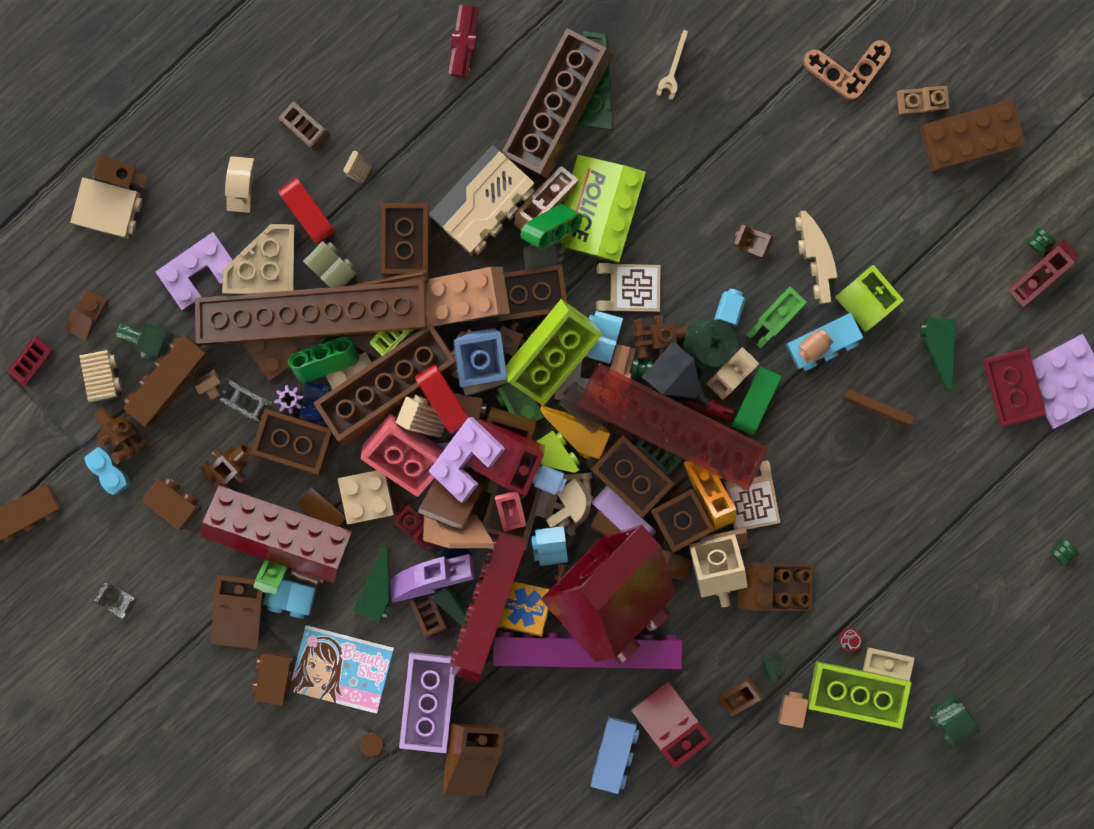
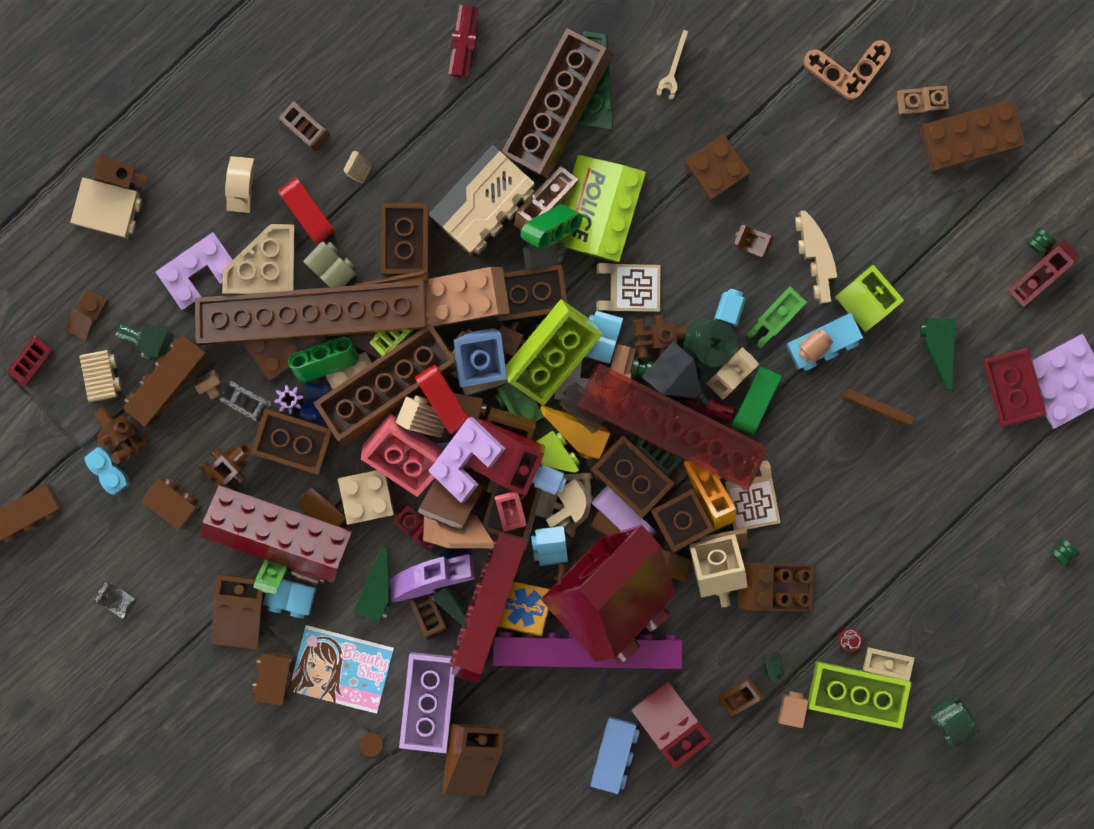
none -> reddish brown brick [684,134,750,201]

